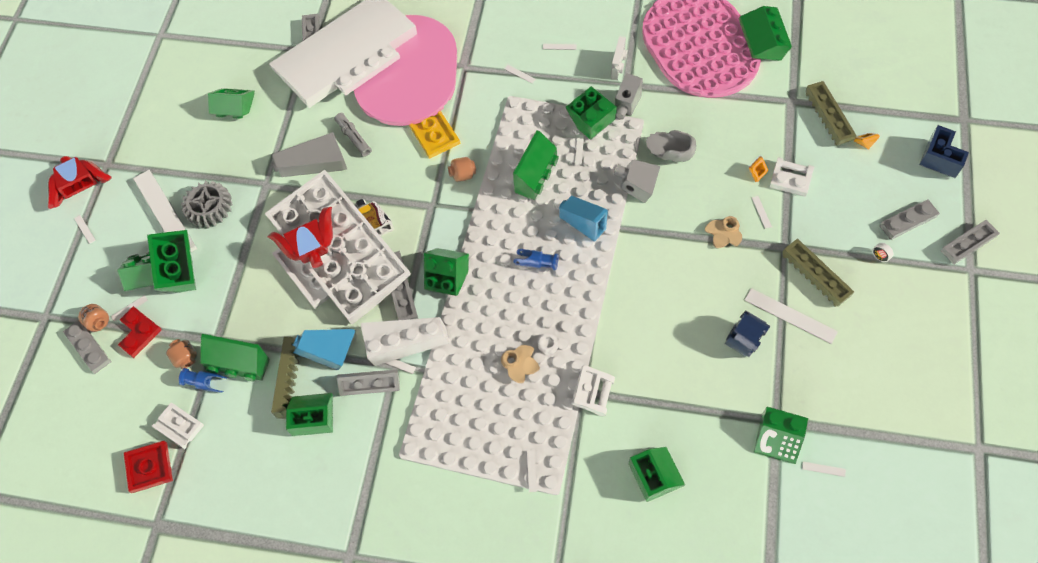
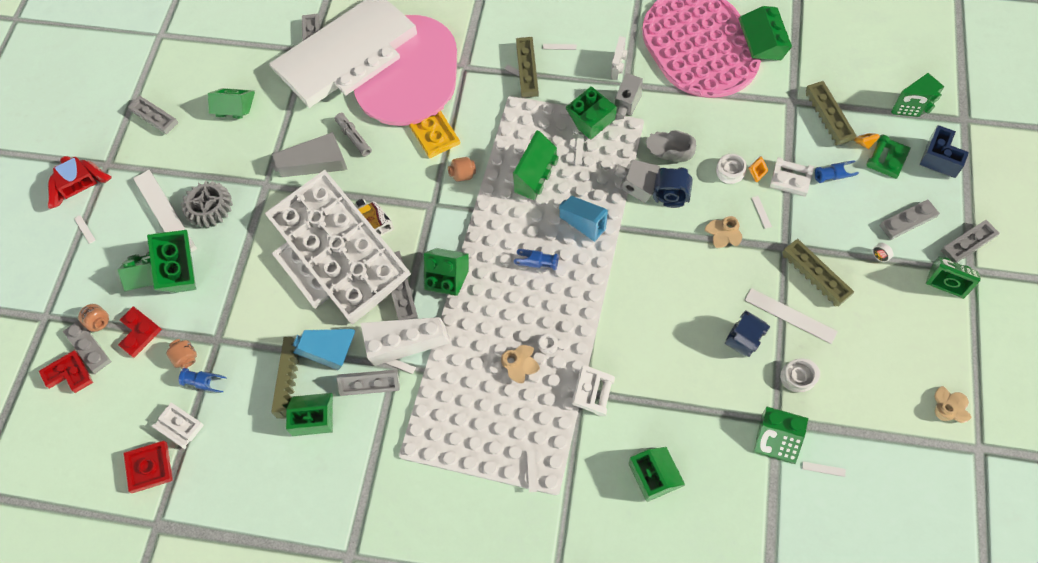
white piece [111,295,148,322] -> none
green slope [200,334,270,382] -> none
red torso [267,207,333,268] -> none
none -> red plate [39,350,94,393]
none -> light grey plate [128,95,178,135]
none -> olive gear [516,37,539,98]
none -> dark blue brick [653,167,693,208]
none -> white piece [716,154,747,184]
none -> white piece [780,359,820,392]
none -> blue piece [815,160,859,183]
none -> green plate [866,135,911,179]
none -> green slope [891,73,945,117]
none -> green slope [926,257,981,299]
none -> tan plate [934,386,972,423]

